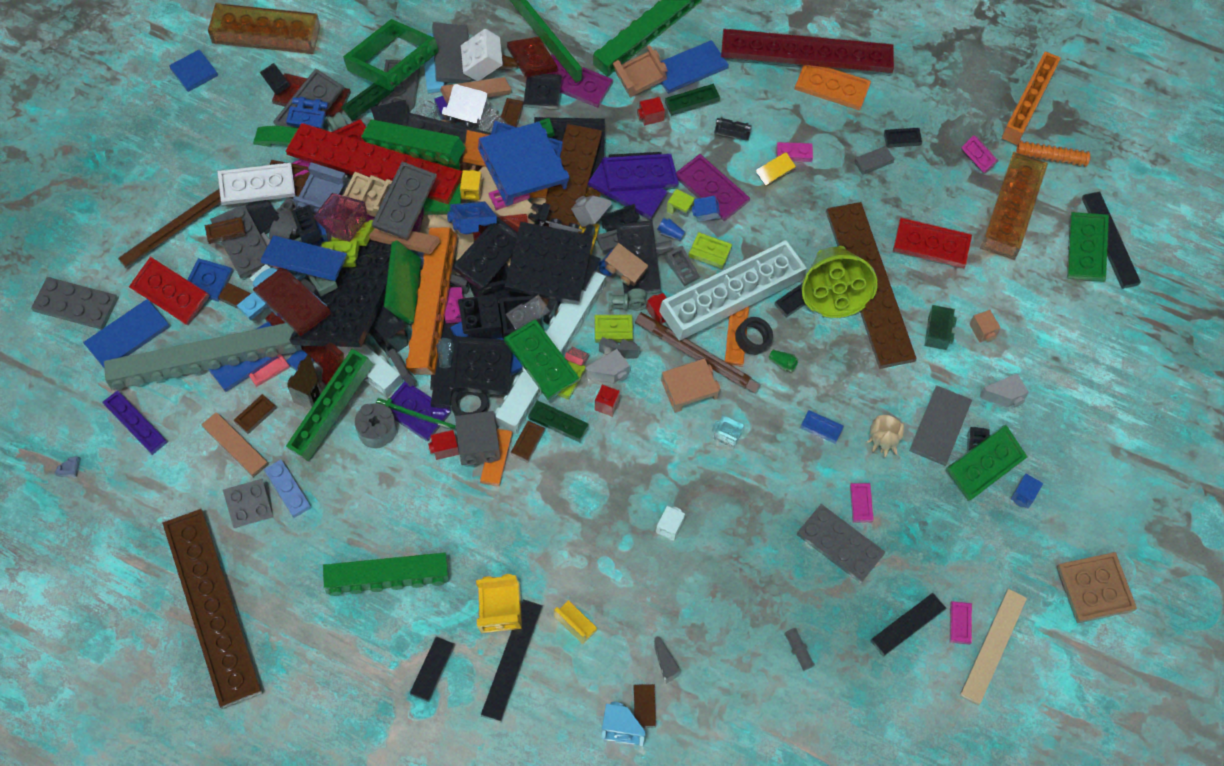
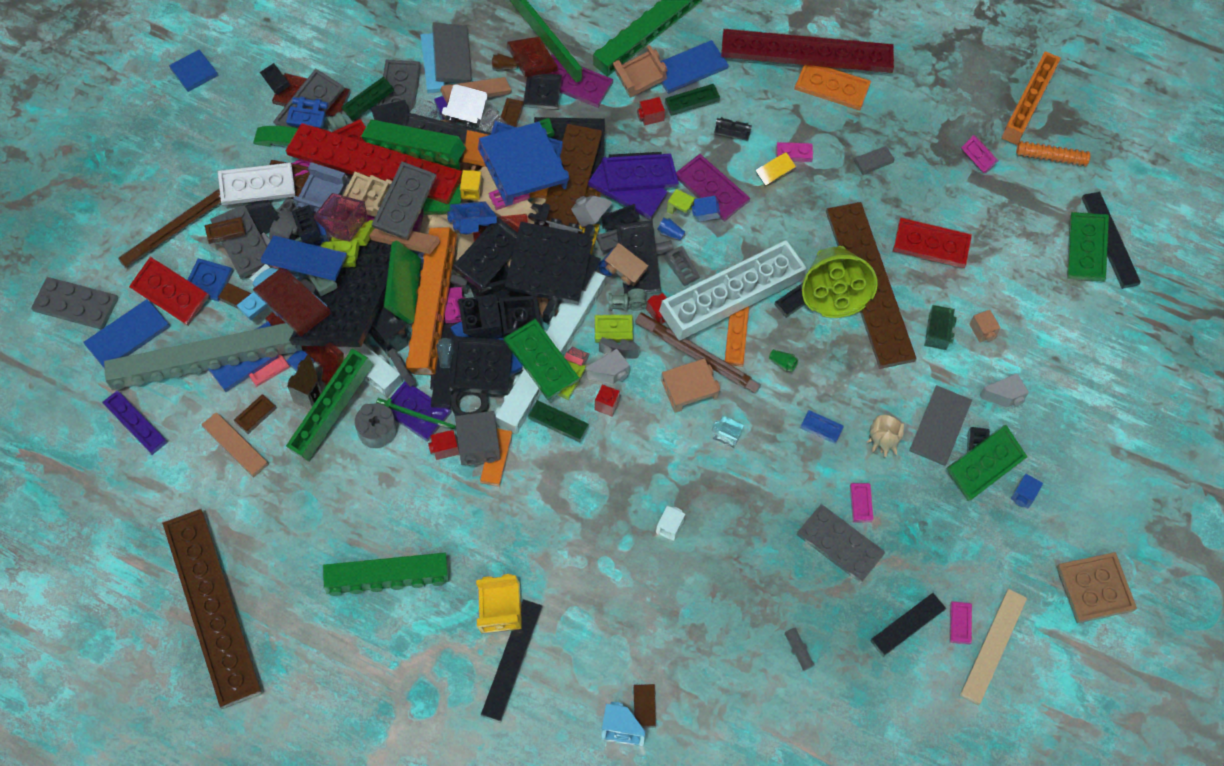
sand blue tile [55,456,80,477] -> none
clear orange brick [208,3,320,54] -> none
dark grey hinge [223,479,273,528] -> none
medium blue plate [264,460,311,518] -> none
green window [343,19,439,91] -> none
black tile [410,637,455,702] -> none
white brick [461,29,503,81] -> none
clear slope [506,295,550,330] -> none
reddish brown tile [510,421,545,463] -> none
yellow panel [554,600,597,644] -> none
dark grey slope [654,636,680,684] -> none
lime plate [688,232,732,269] -> none
black tyre [735,317,773,355] -> none
black tile [884,128,922,148] -> none
clear orange brick [980,152,1048,260] -> none

